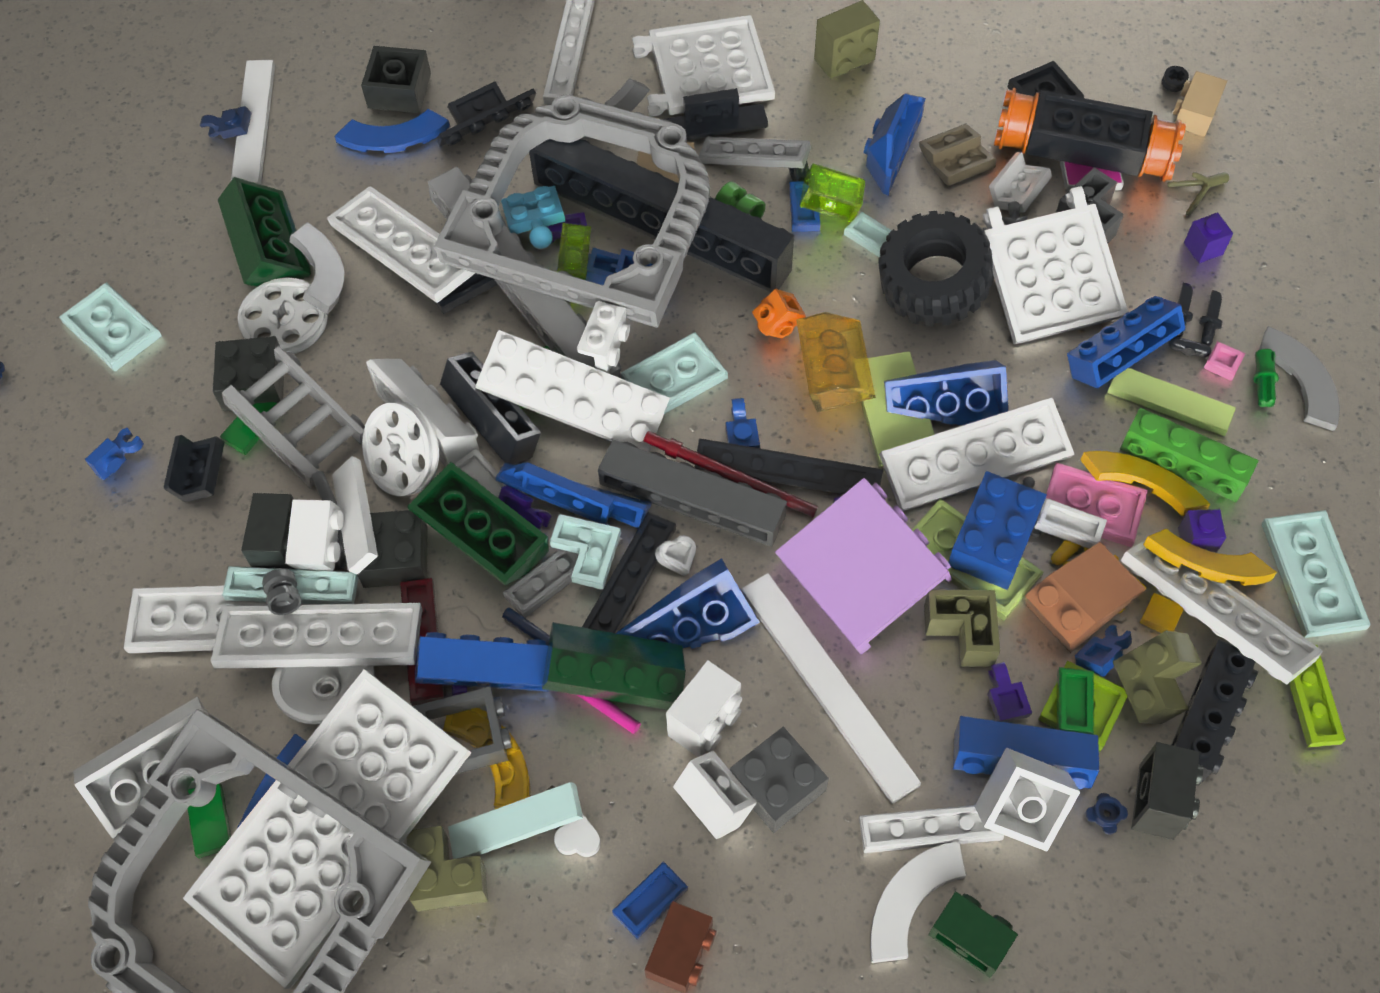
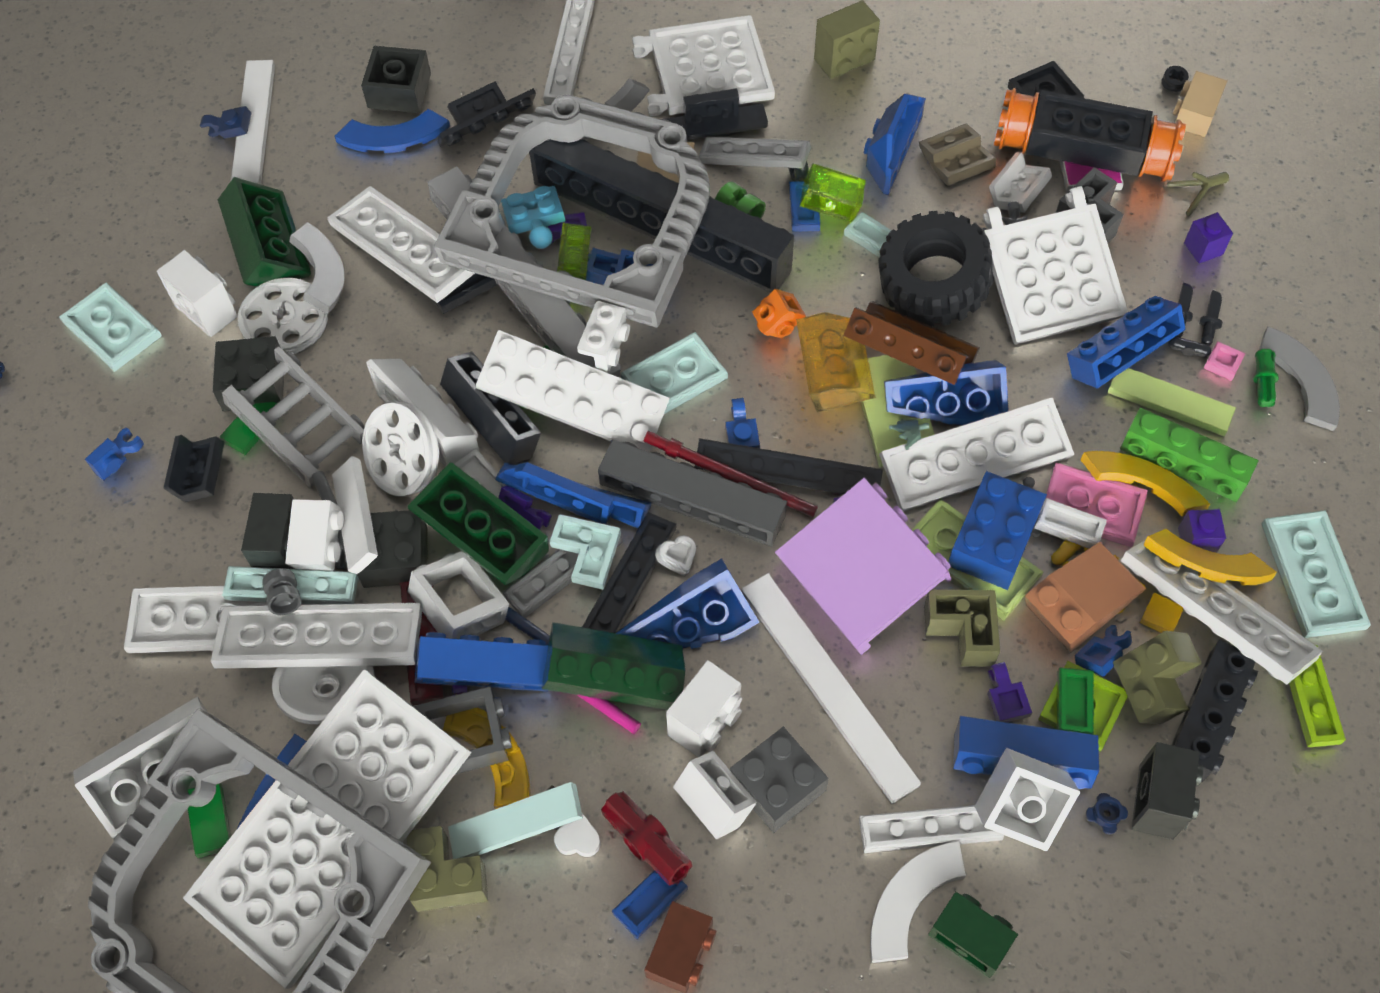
none -> white brick [157,250,238,337]
none -> white window [408,551,509,639]
none -> dark red piece [601,791,693,886]
none -> reddish brown fence [843,301,980,385]
none -> sand green piece [889,419,930,450]

